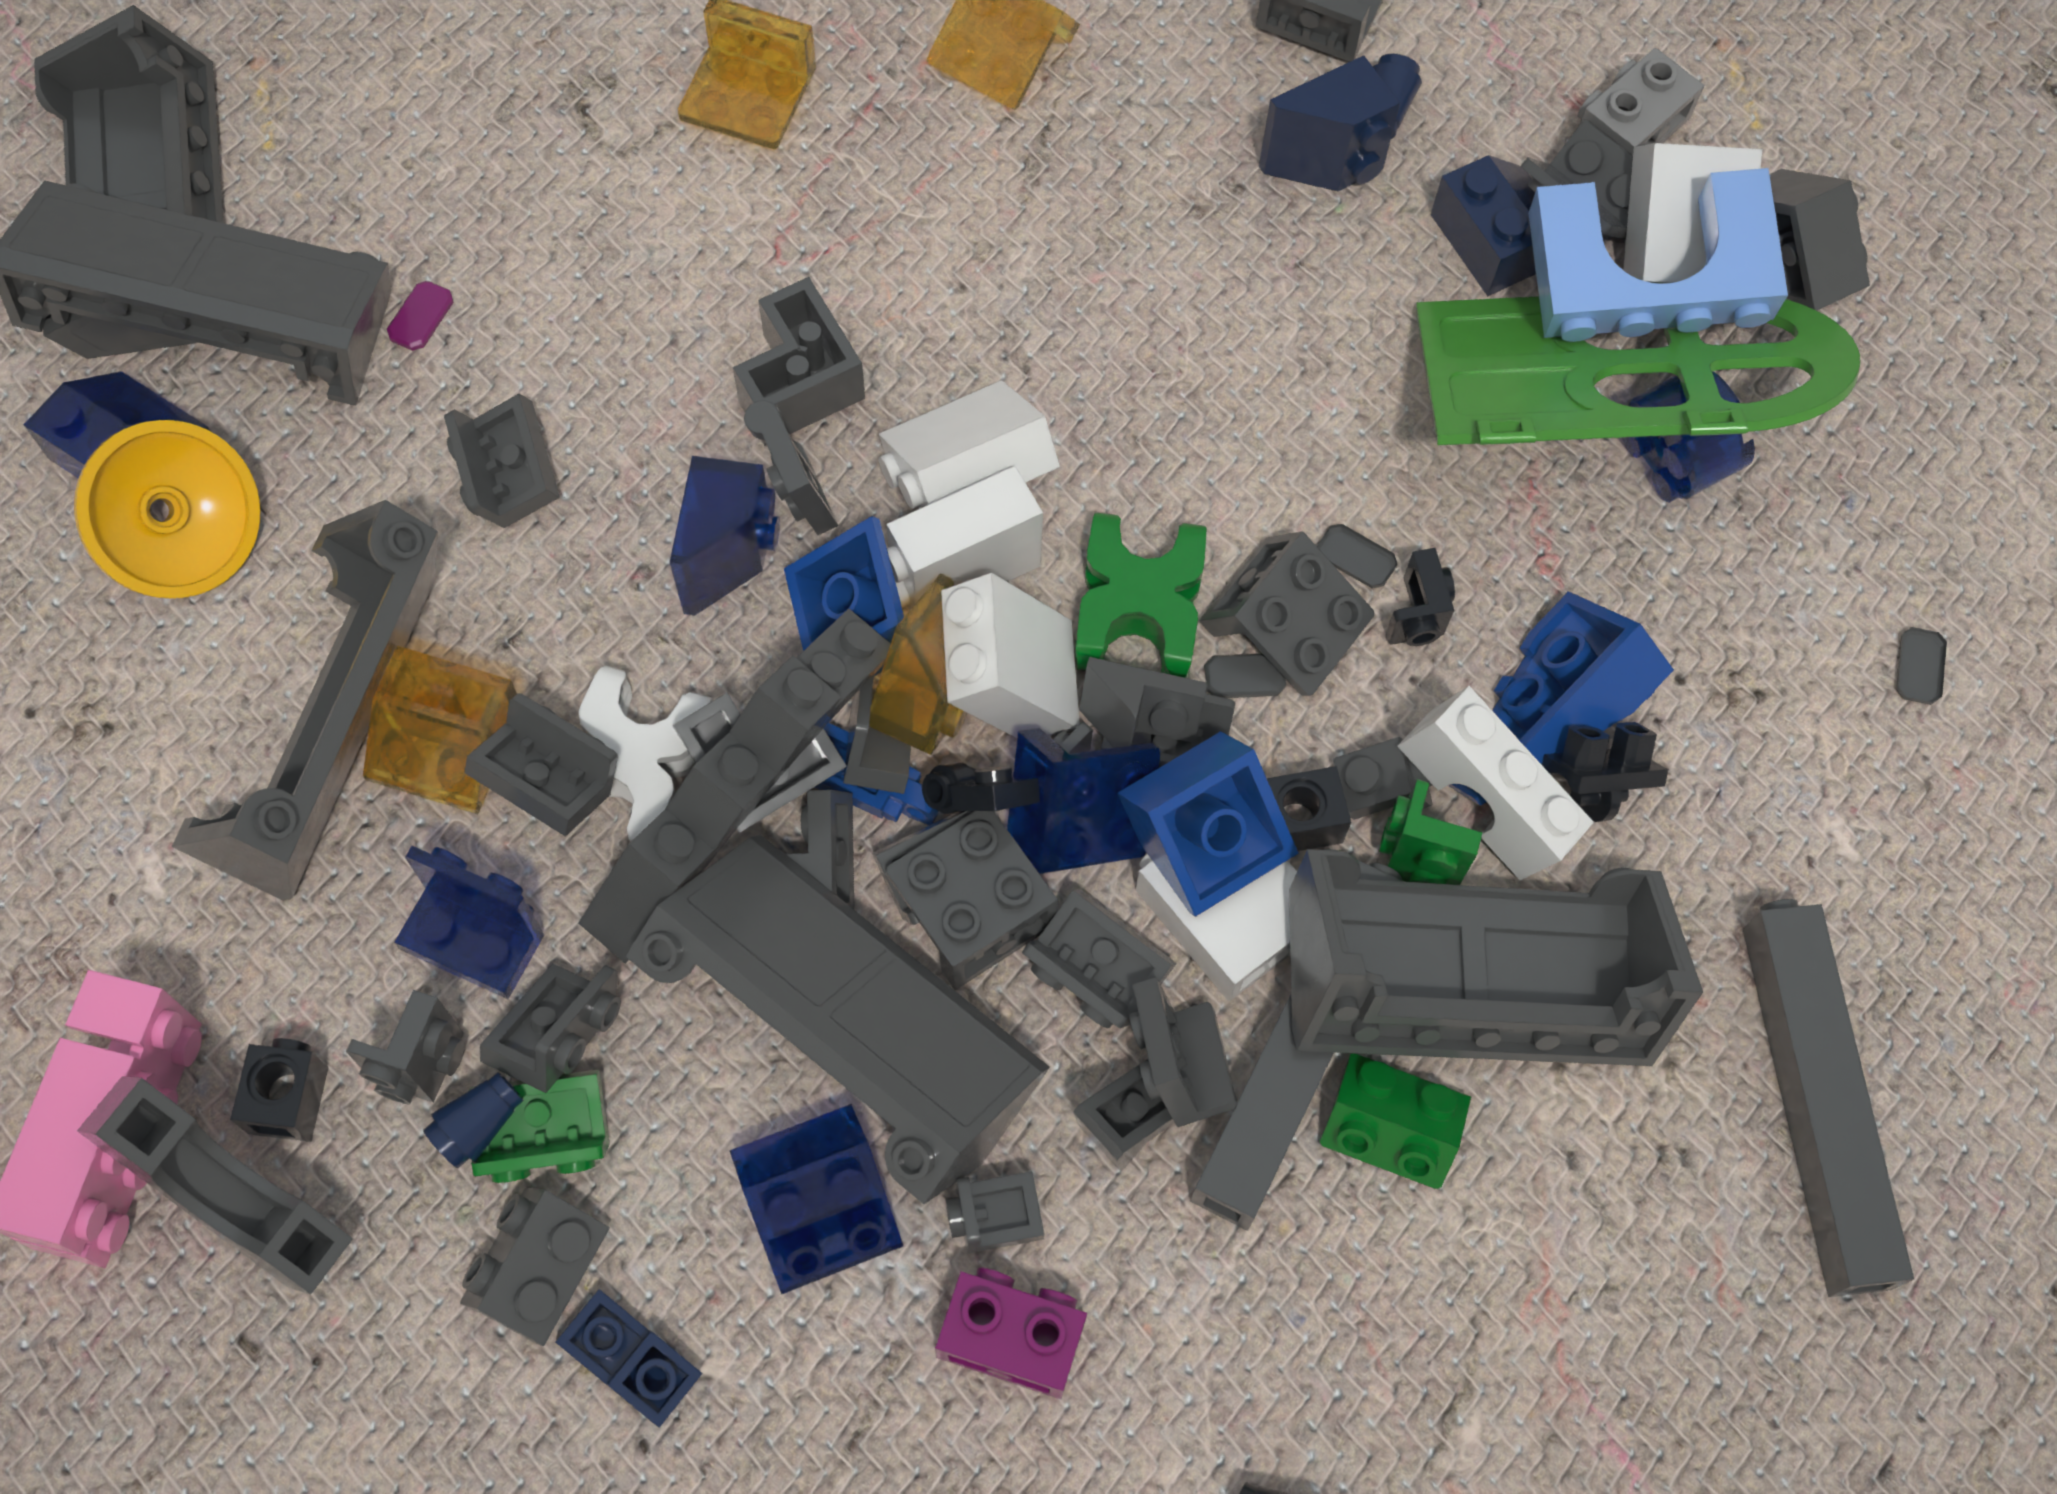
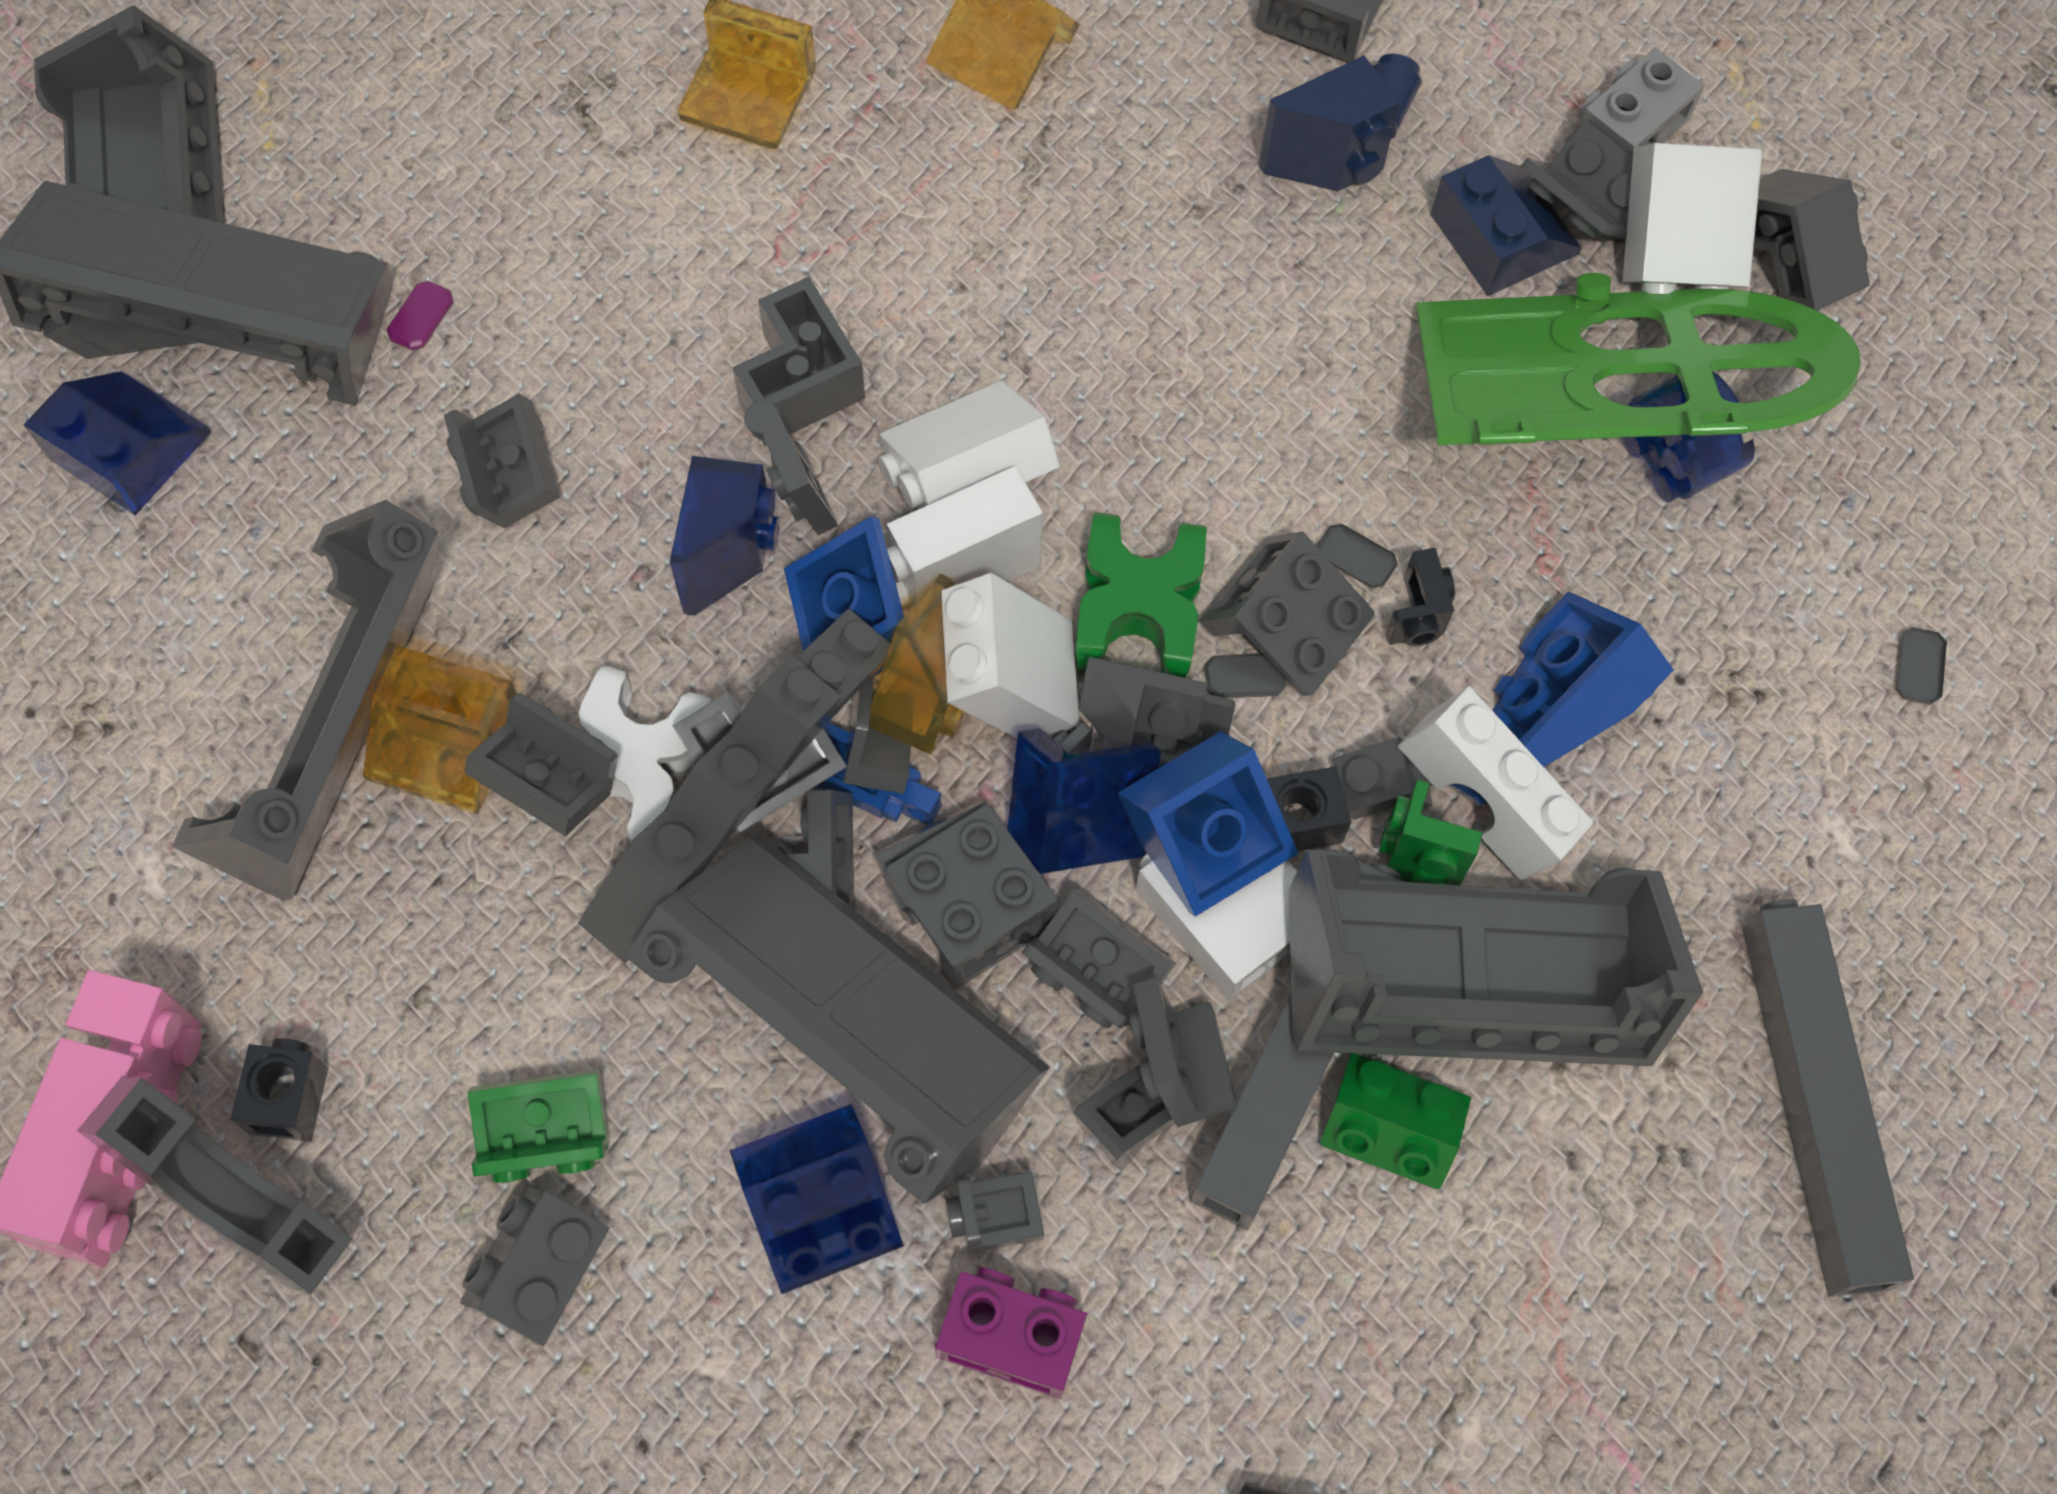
yellow dish [74,420,261,599] -> none
dark grey bracket [346,990,465,1105] -> none
clear blue bracket [394,846,544,999] -> none
dark blue cone [423,1072,524,1169] -> none
dark grey bracket [480,963,621,1093] -> none
dark blue slope [555,1289,703,1428] -> none
black plate [922,762,1041,814] -> none
light blue arch [1528,168,1788,342] -> none
black hips [1542,722,1669,822] -> none

